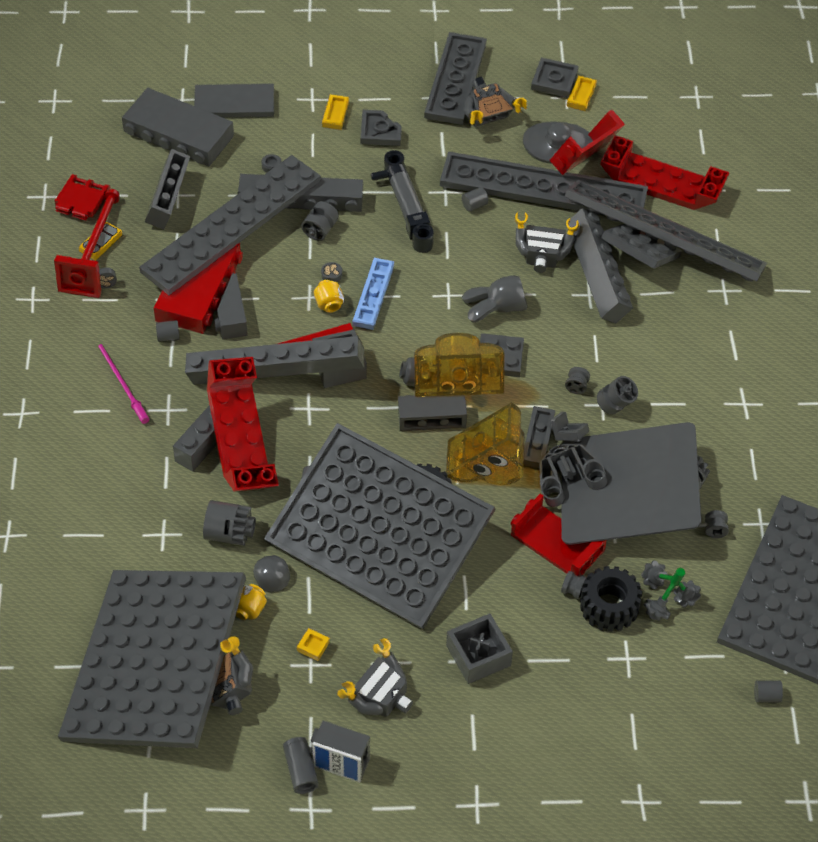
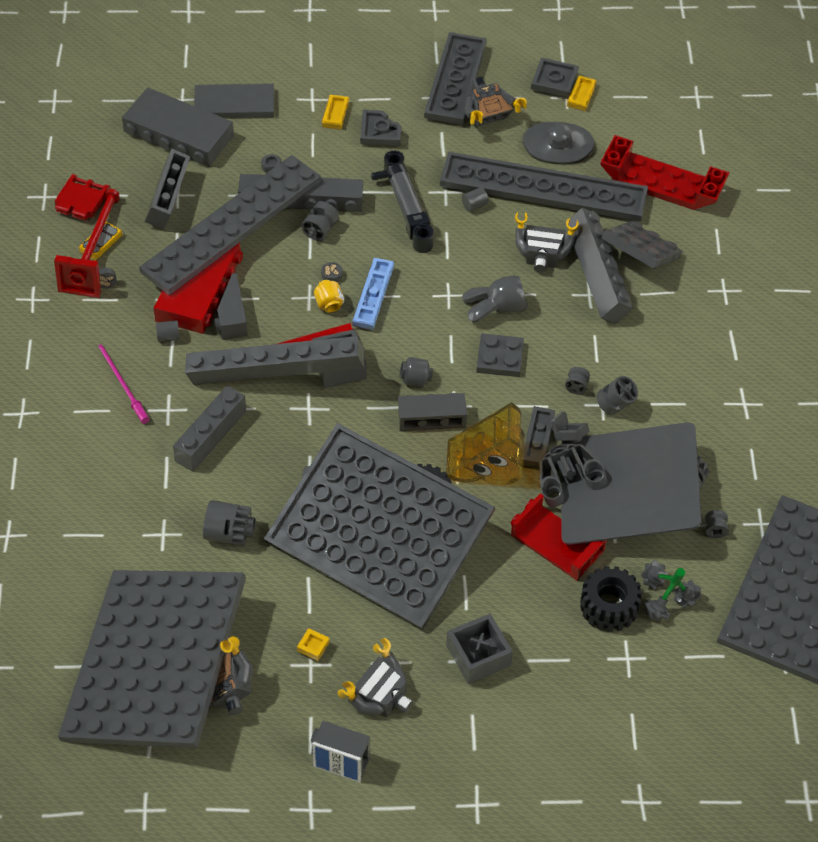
red slope [207,357,279,492] -> none
yellow head [236,584,267,621] -> none
dark grey hair [253,555,290,592] -> none
dark grey pin [283,737,319,794] -> none
clear yellow brick [414,333,504,397] -> none
red panel [549,110,625,175] -> none
dark grey wheel [561,571,587,599] -> none
dark grey plate [564,180,767,281] -> none
dark grey piece [754,680,783,703] -> none

